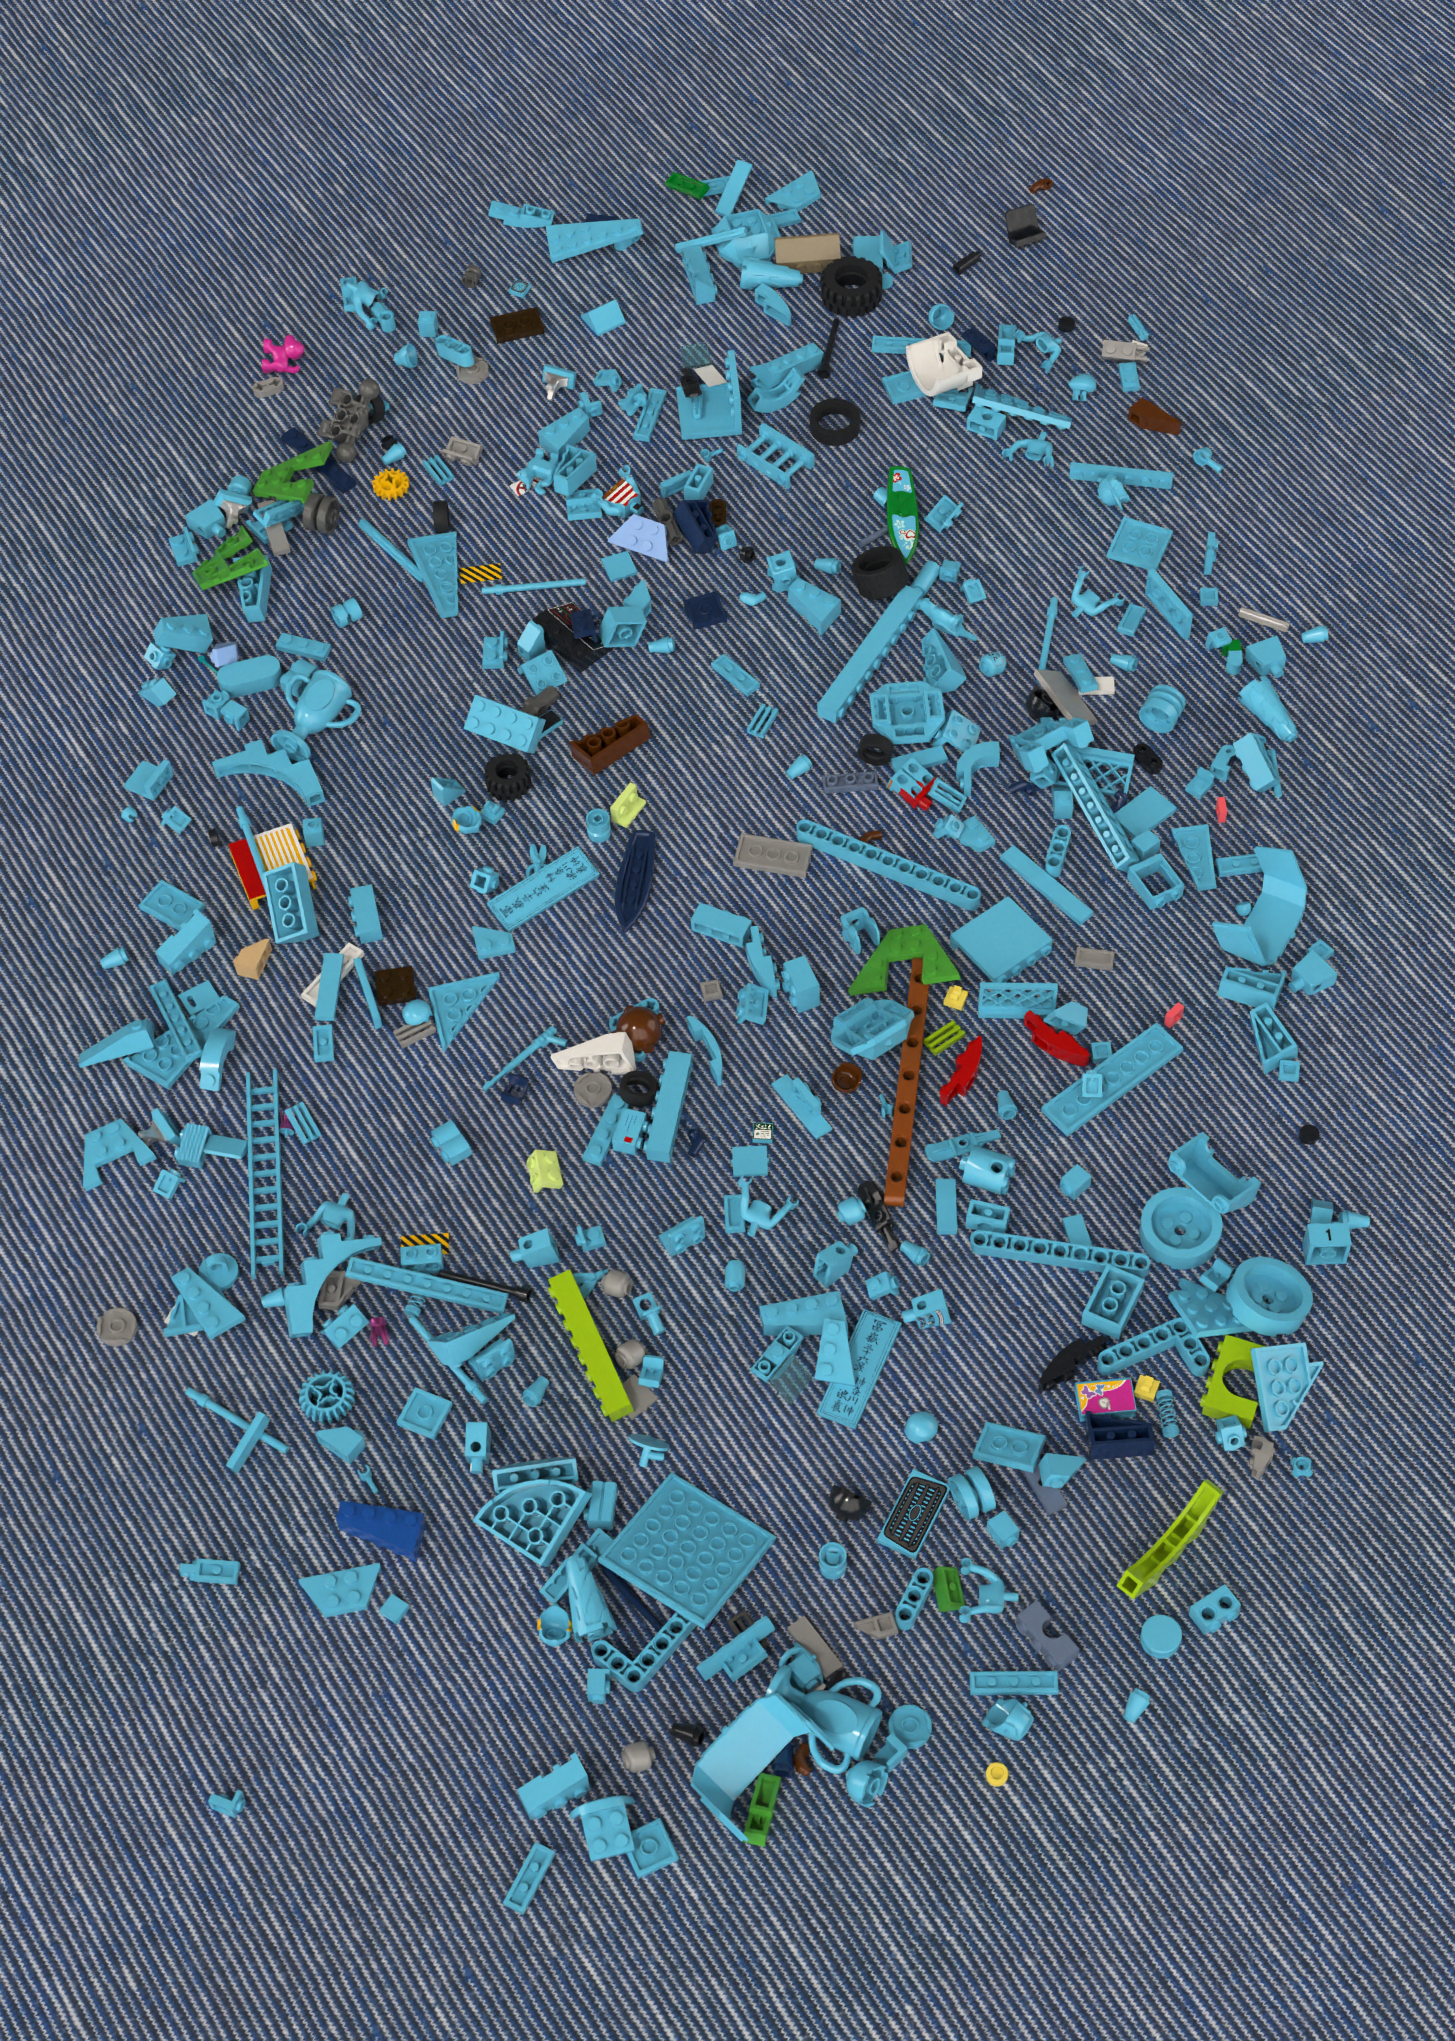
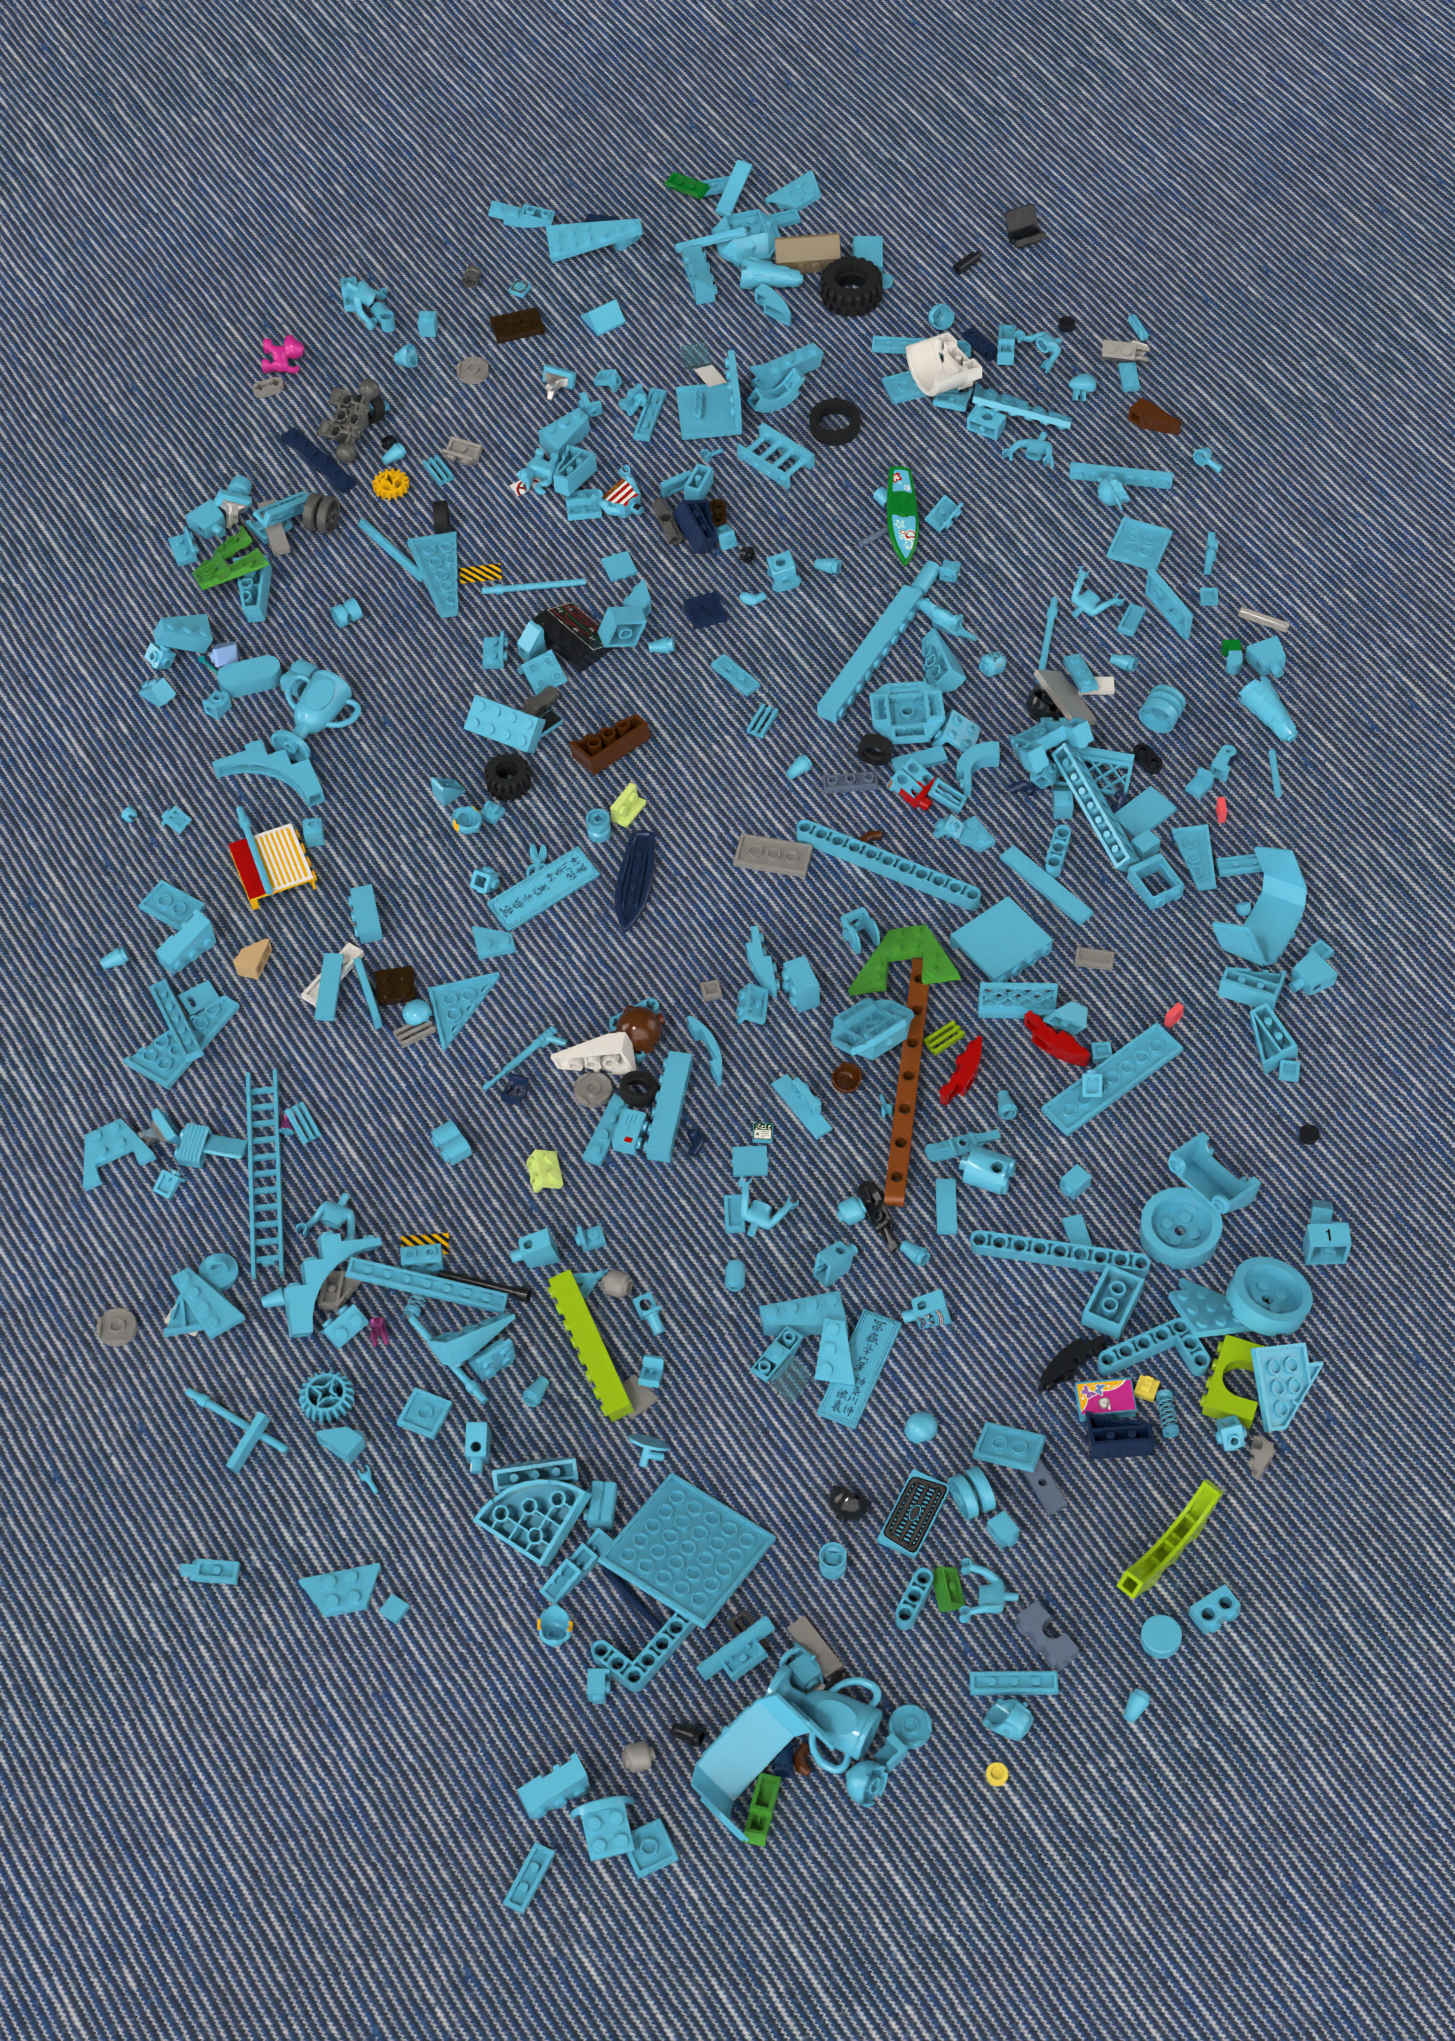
medium azure wedge [79,1019,155,1068] -> none
medium azure bracket [124,759,174,801] -> none
medium azure arch [199,1028,236,1091] -> none
black tile [208,828,221,847] -> none
medium azure bracket [208,1790,246,1818] -> none
medium azure brick [220,700,250,731] -> none
bright green wing [253,441,333,504] -> none
medium azure slope [262,862,319,944] -> none
medium azure plate [275,633,331,662] -> none
medium azure plate [313,1024,334,1063] -> none
blue wedge [336,1500,426,1562] -> none
medium azure beam [434,335,475,367] -> none
medium azure cone [566,1555,617,1643] -> none
dark blue bracket [570,609,600,643] -> none
light blue wing [607,514,669,563] -> none
light grey head [615,1339,646,1369] -> none
medium azure bracket [659,1216,705,1257] -> none
black piece [680,368,702,397] -> none
medium azure brick [691,903,752,948] -> none
medium azure wedge [788,578,841,636] -> none
black piece [817,319,839,379] -> none
black tyre [851,546,909,600] -> none
light grey tile [854,1612,898,1640] -> none
medium azure bracket [865,1271,900,1301] -> none
medium azure bracket [879,230,912,274] -> none
light yellow tile [943,985,968,1011] -> none
medium azure bracket [960,578,987,605] -> none
medium azure brick [966,1199,1010,1234] -> none
reddish brown arm [1029,179,1053,194] -> none
medium azure slope [1038,1453,1086,1488] -> none
medium azure bracket [1199,1258,1234,1292] -> none
medium azure bracket [1205,627,1232,650] -> none
medium azure wedge [1233,733,1281,793] -> none
medium azure plate [1290,1456,1313,1478] -> none
medium azure cone [1301,625,1329,643] -> none
medium azure cone [1338,1210,1370,1229] -> none

